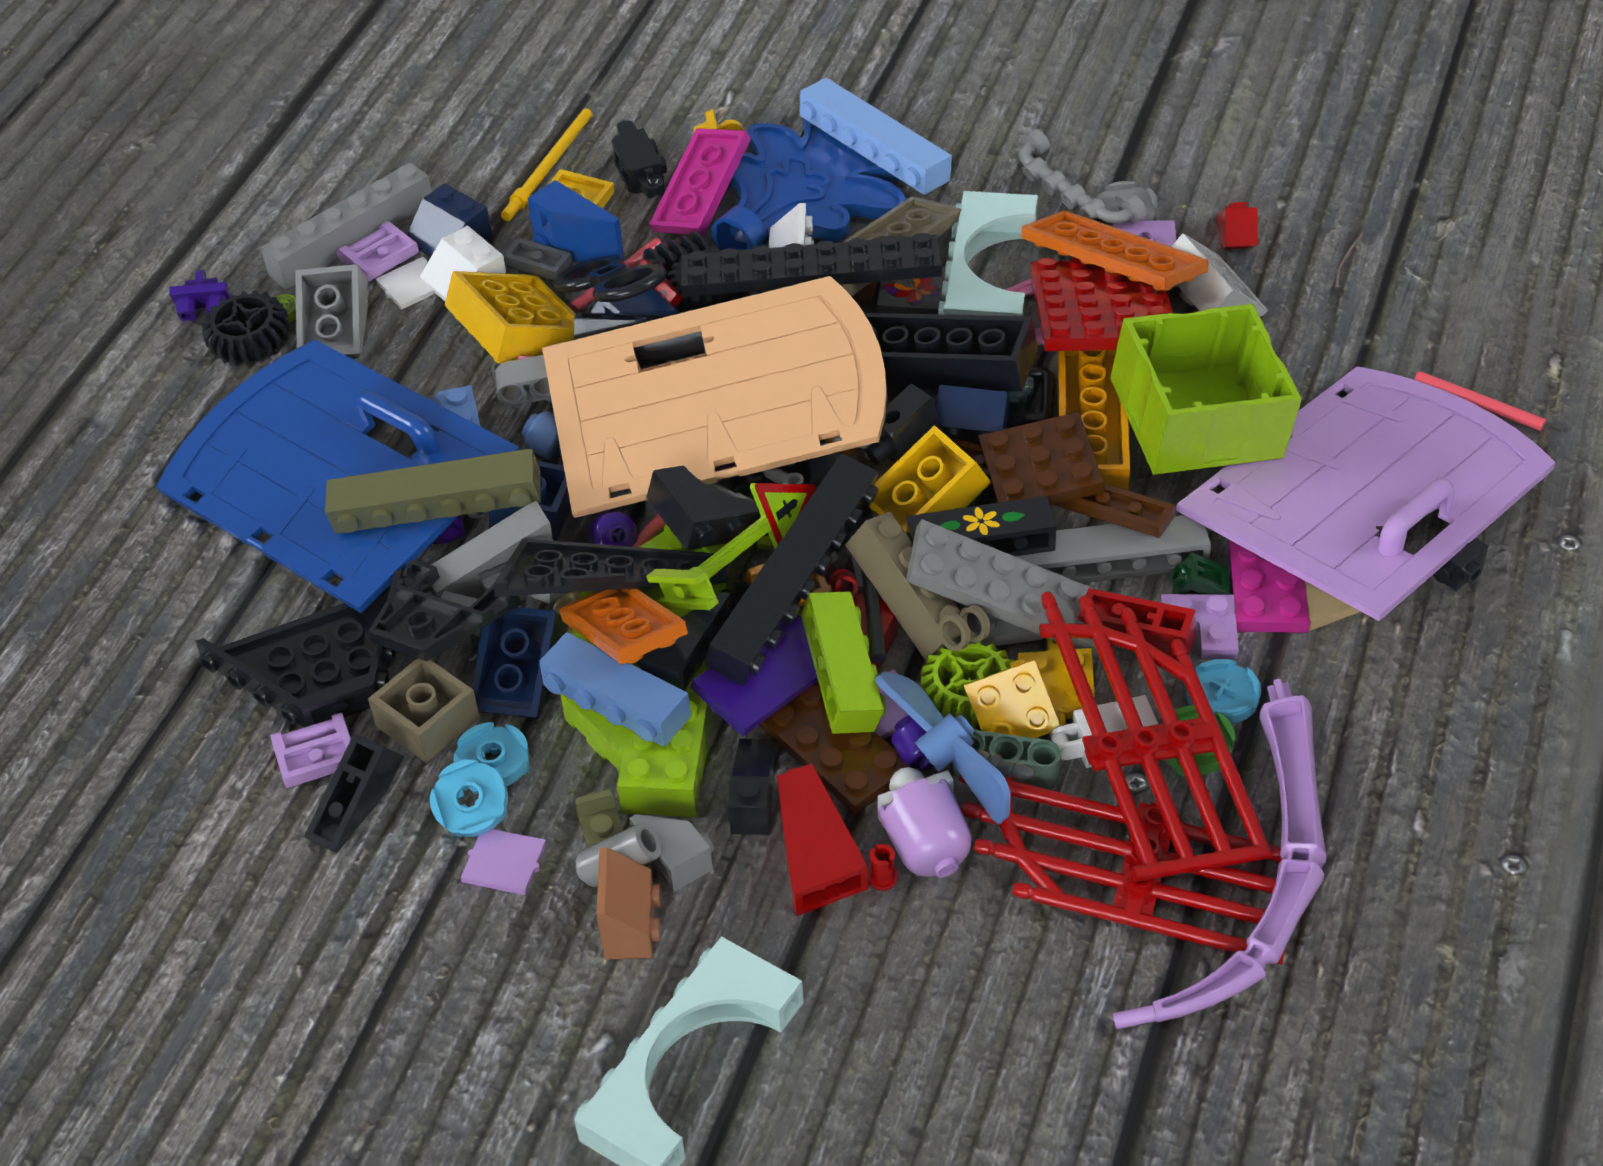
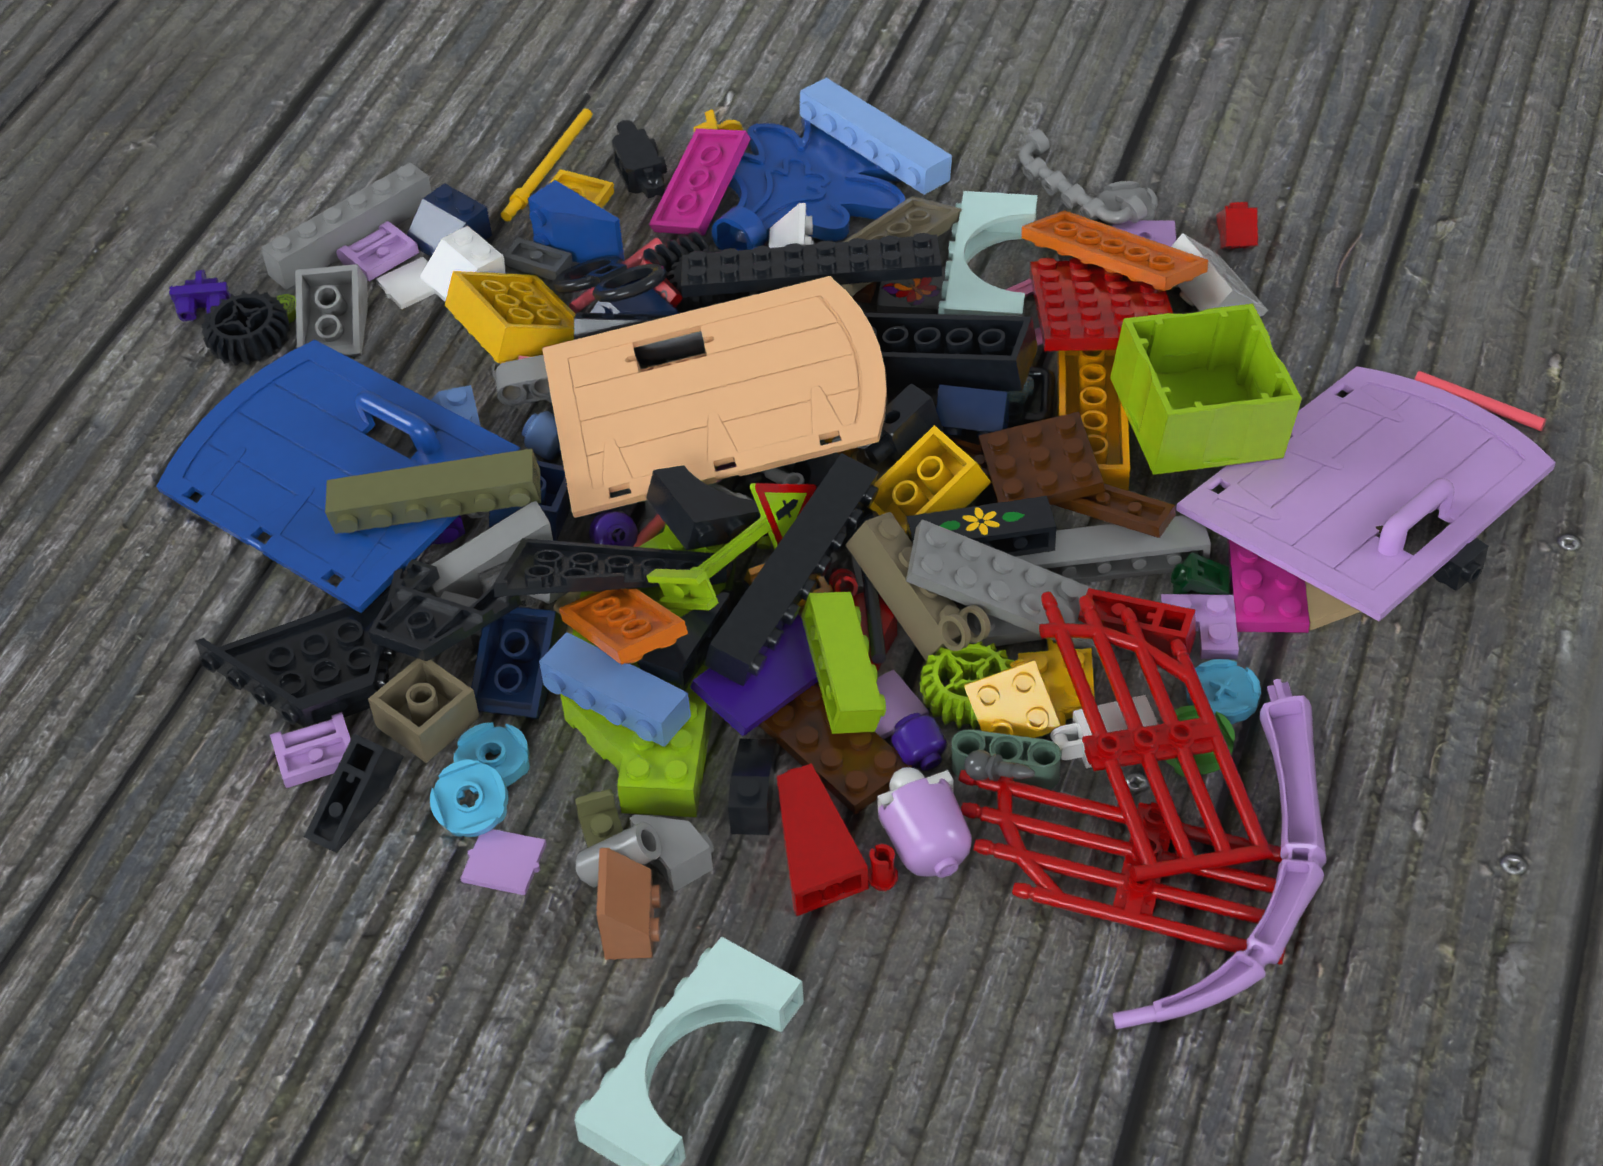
medium blue piece [875,672,1011,824] -> none

